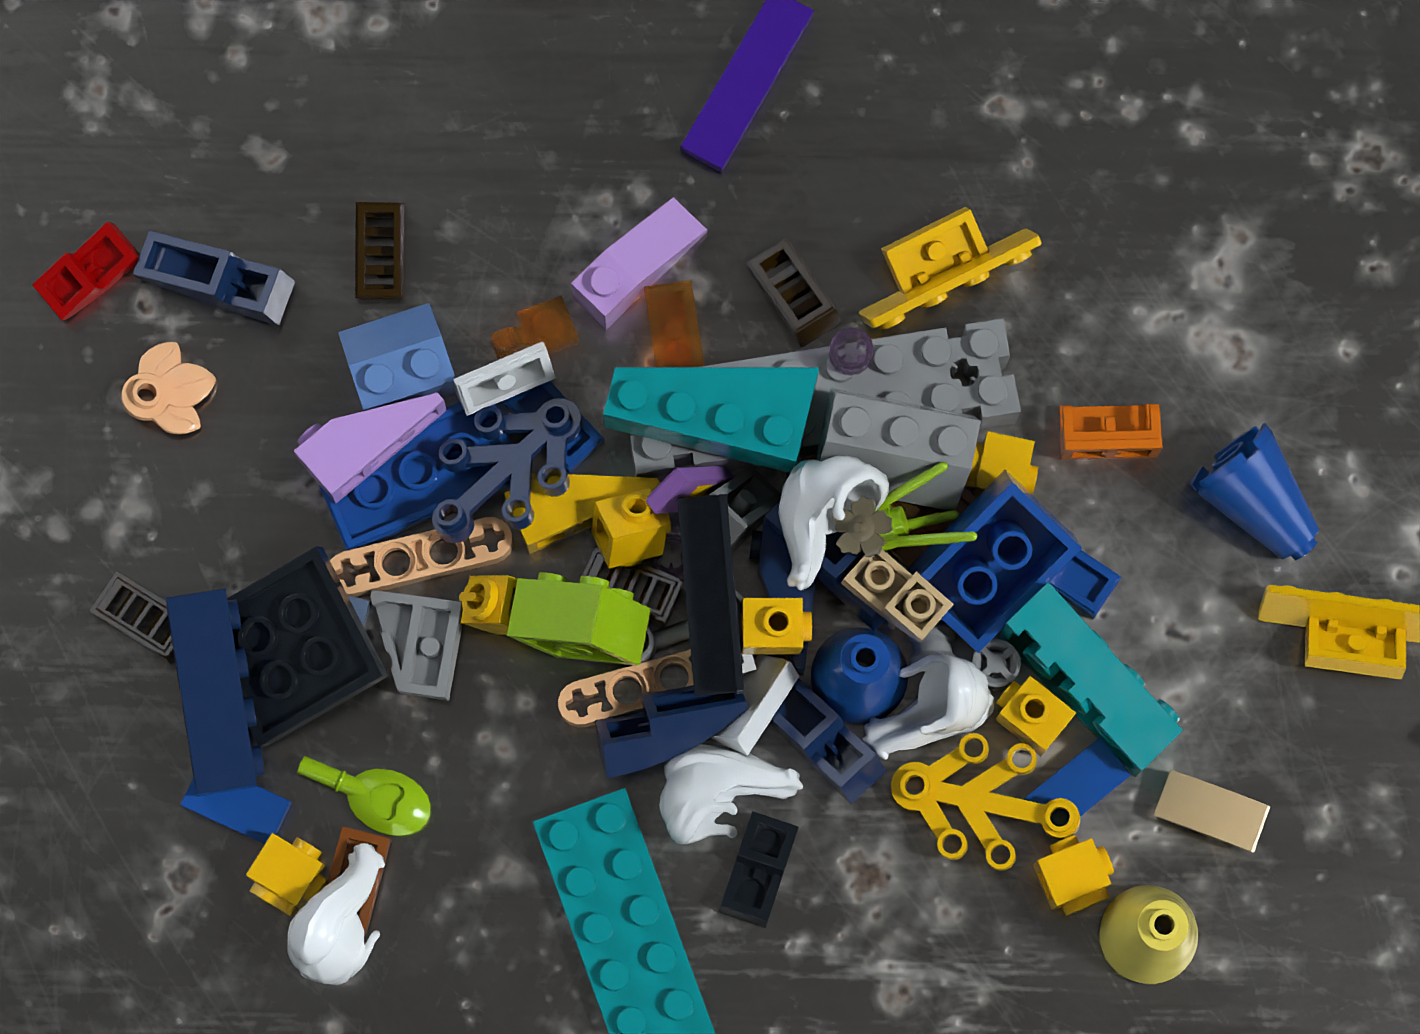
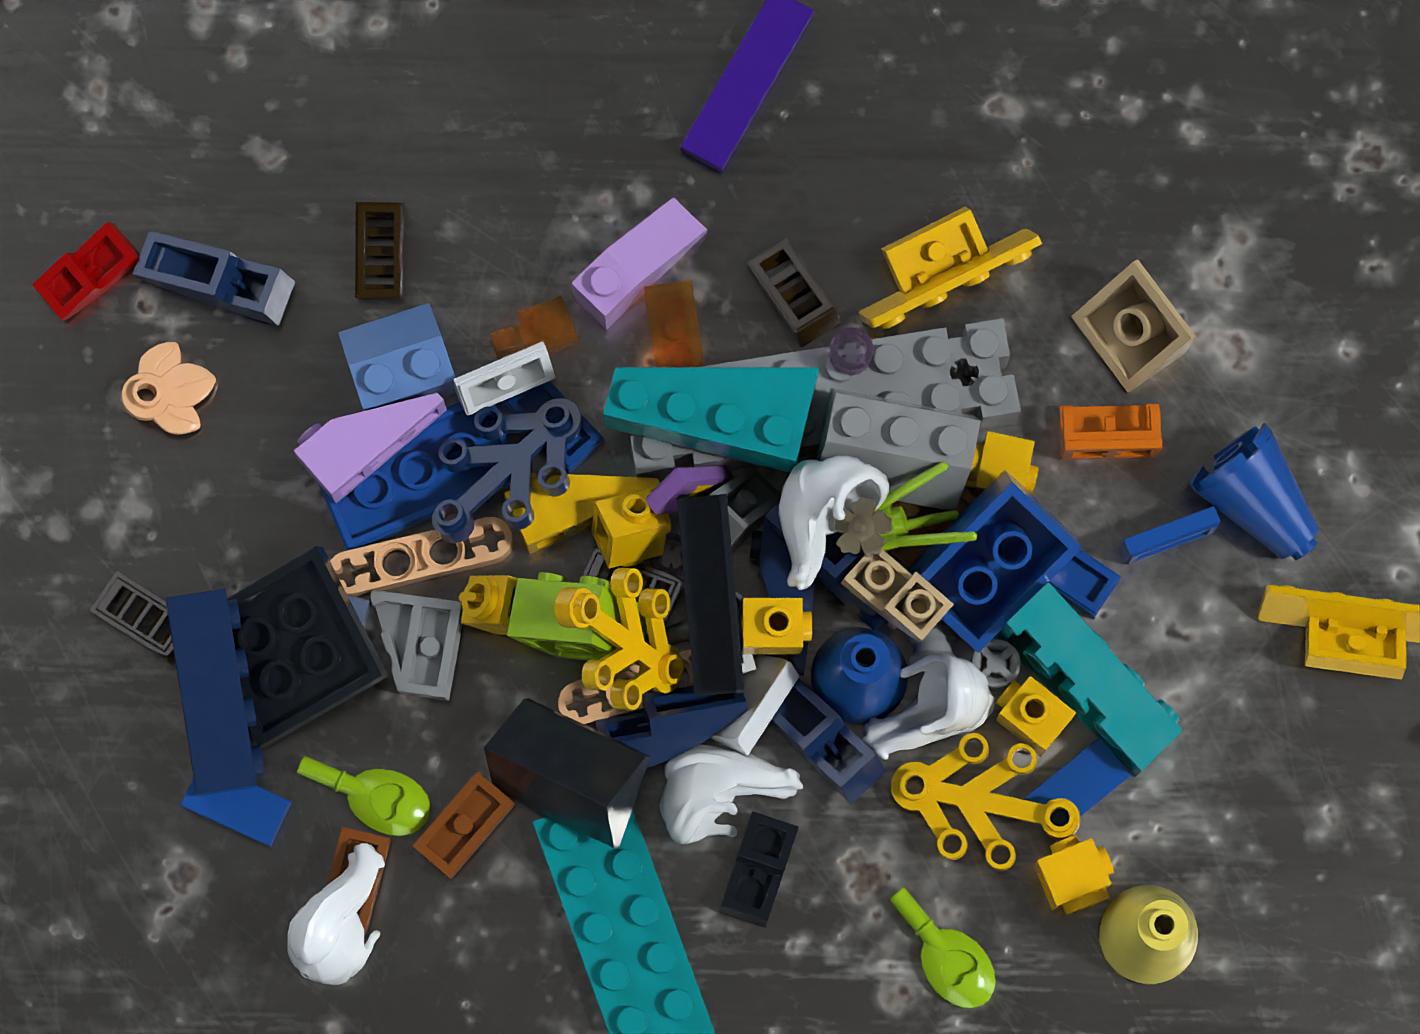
yellow brick [246,833,328,916] -> none
tan slope [1154,769,1270,853] -> none
none -> dark orange plate [413,771,515,880]
none -> black slope [484,698,650,848]
none -> yellow plant [554,568,684,710]
none -> lime piece [889,887,996,1009]
none -> tan slope [1071,259,1196,392]
none -> blue tile [1118,506,1221,565]

